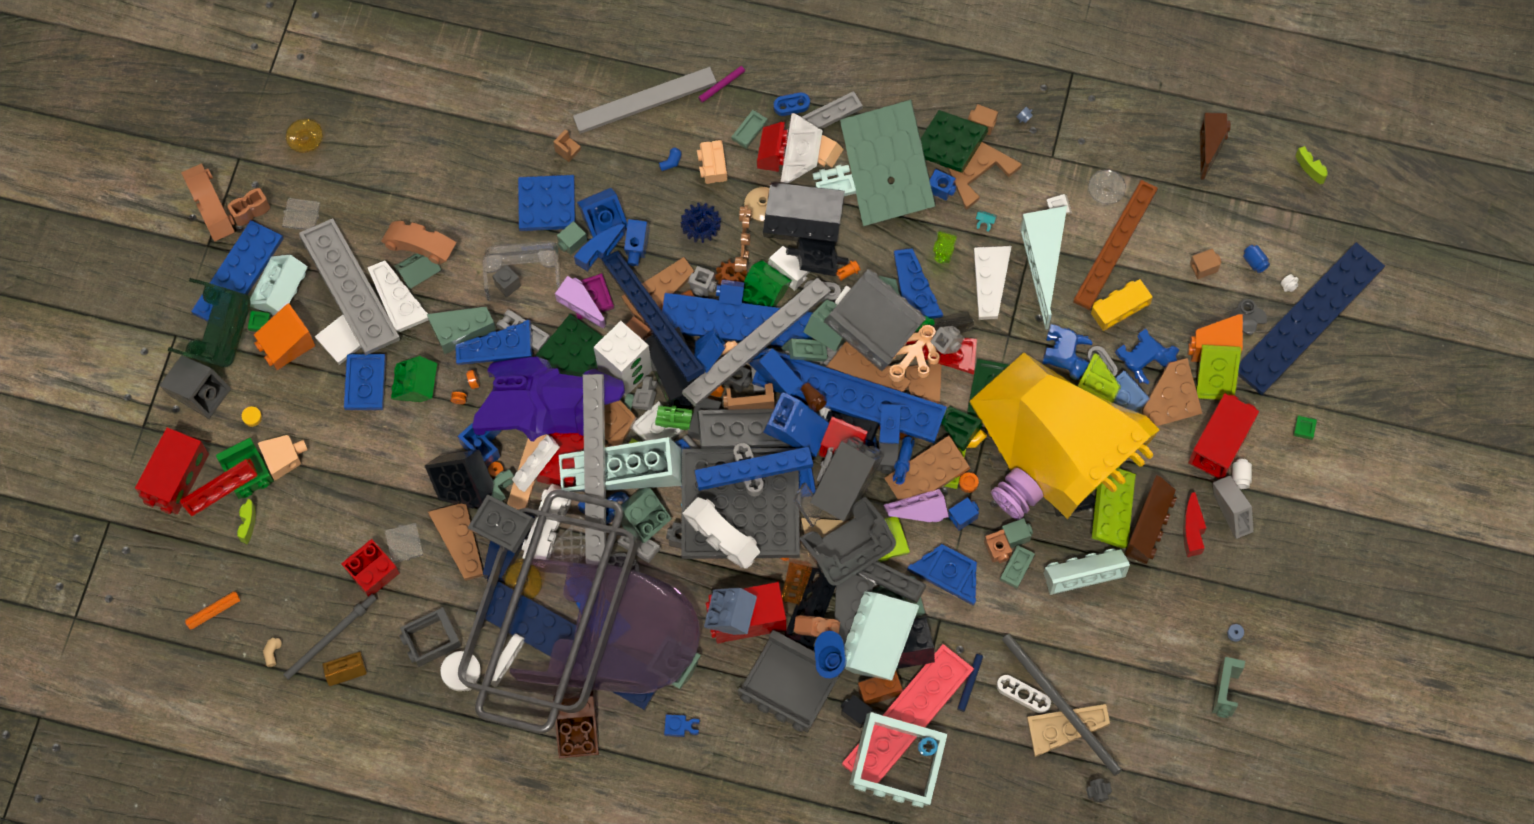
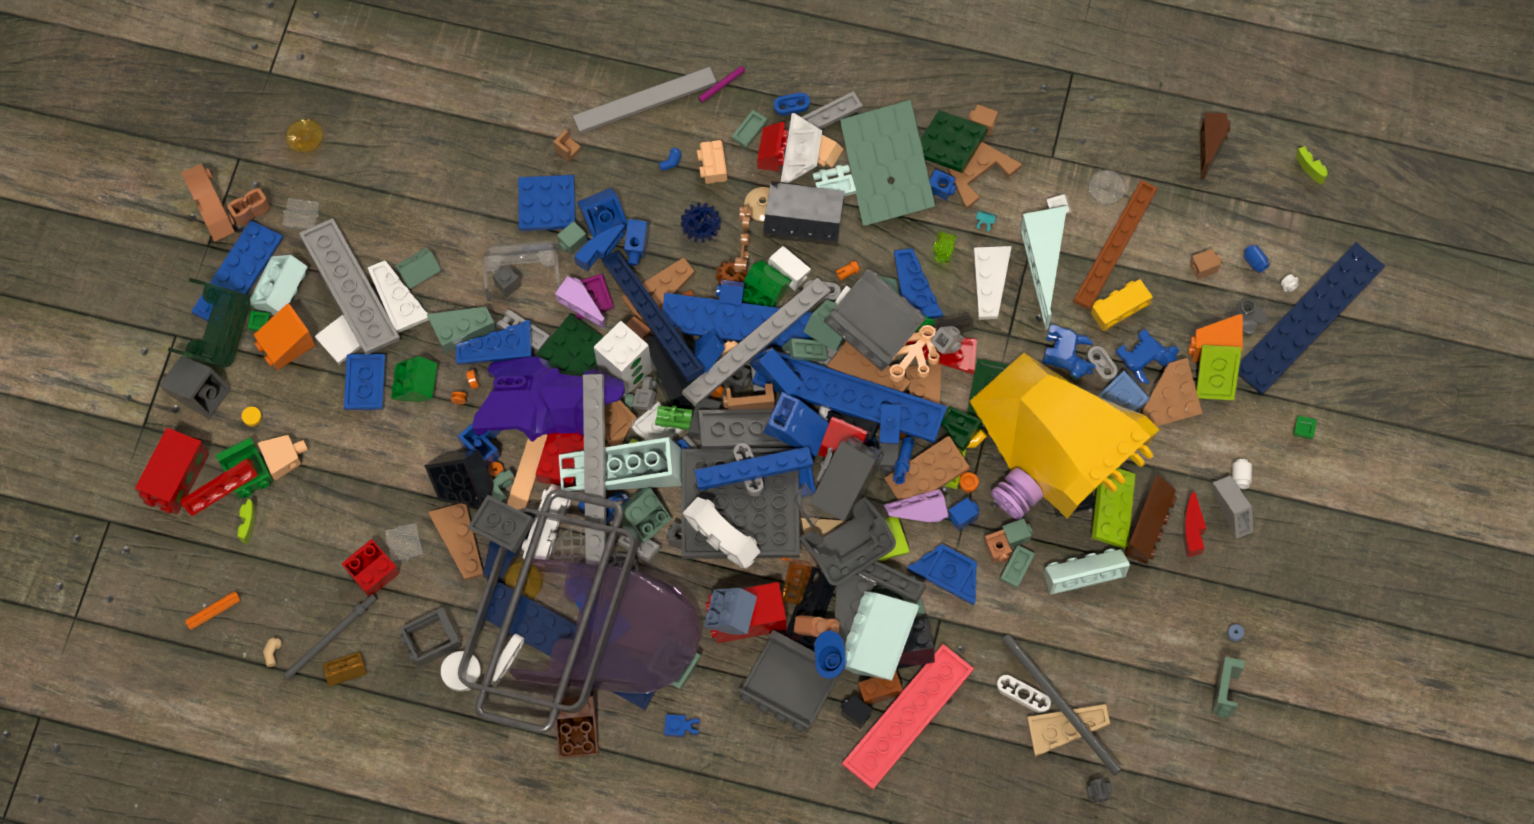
nougat brick [381,221,457,264] -> none
white plate [512,435,560,492] -> none
light grey brick [688,266,717,298] -> none
black plate [786,238,849,276] -> none
reddish brown cone [800,383,827,411] -> none
light aqua window [849,712,947,808] -> none
dark azure bush [918,737,938,756] -> none
dark blue bar [957,654,983,712] -> none
sand blue plate [1016,107,1033,123] -> none
lime wing [1078,353,1121,403] -> none
red brick [1188,393,1259,479] -> none

